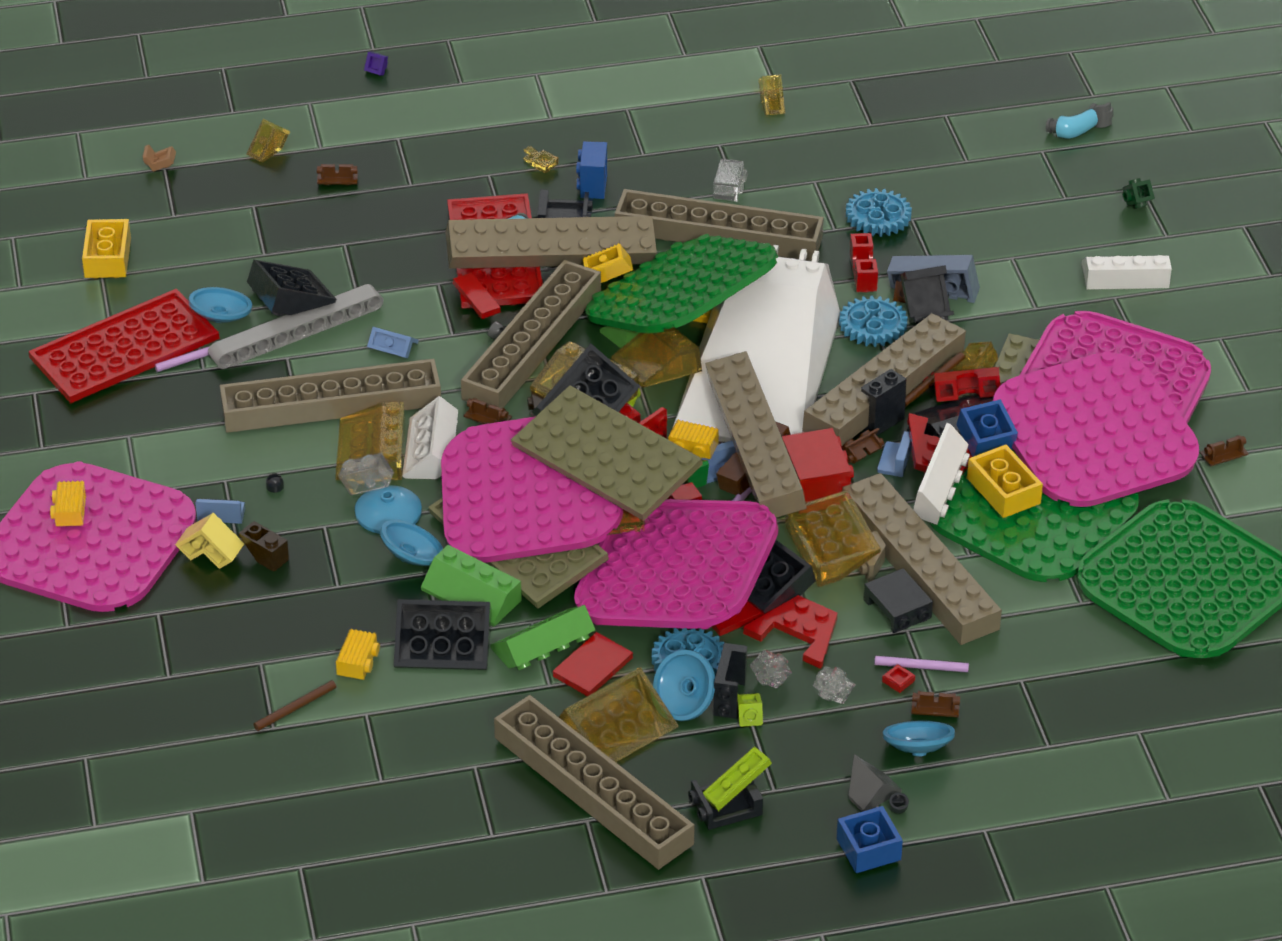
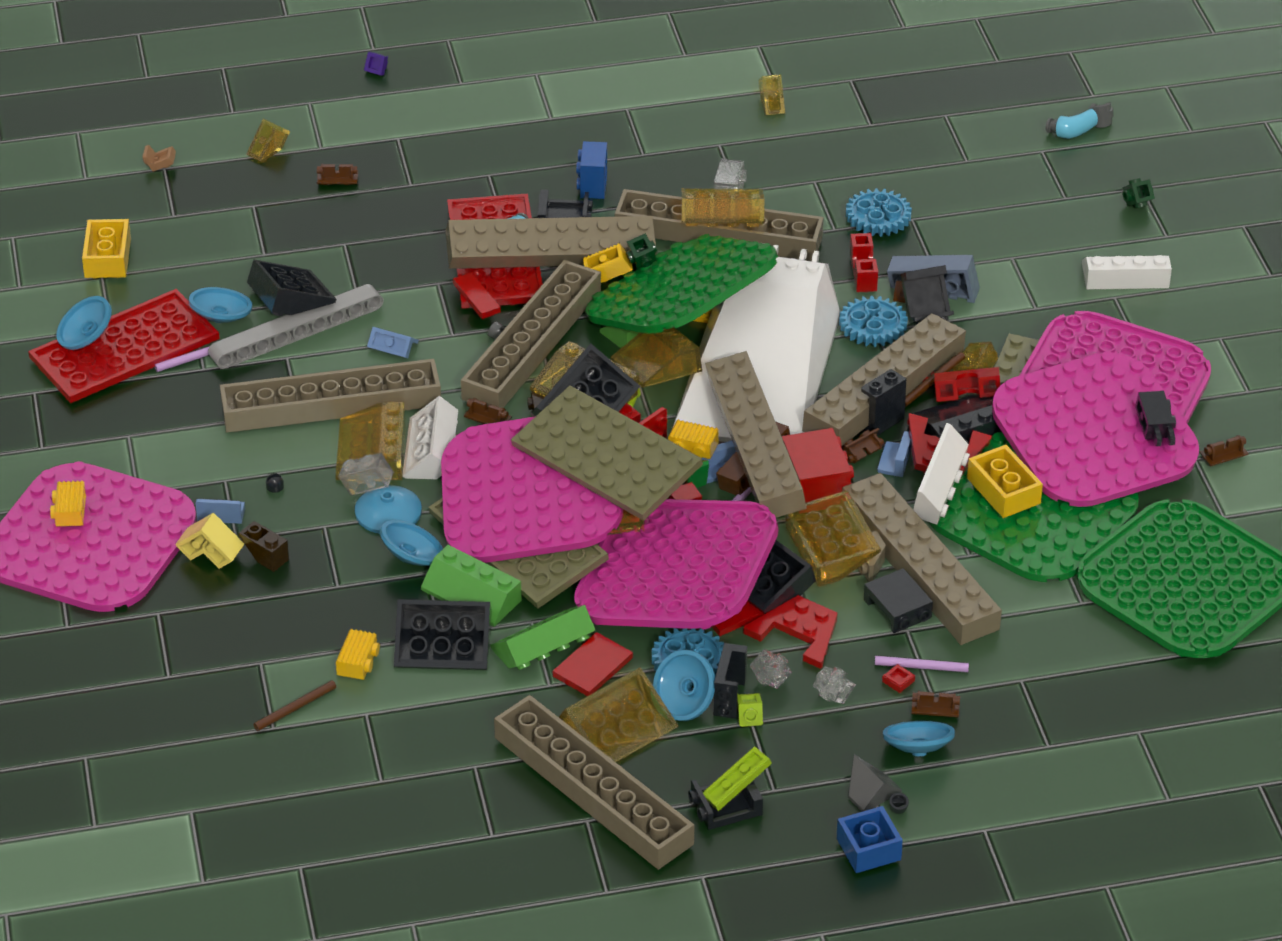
clear yellow plate [523,146,558,174] -> none
blue brick [956,399,1018,457] -> none
none -> dark azure dish [57,296,112,350]
none -> dark green brick [626,233,658,269]
none -> clear yellow slope [681,188,765,227]
none -> black hinge [1135,391,1176,446]

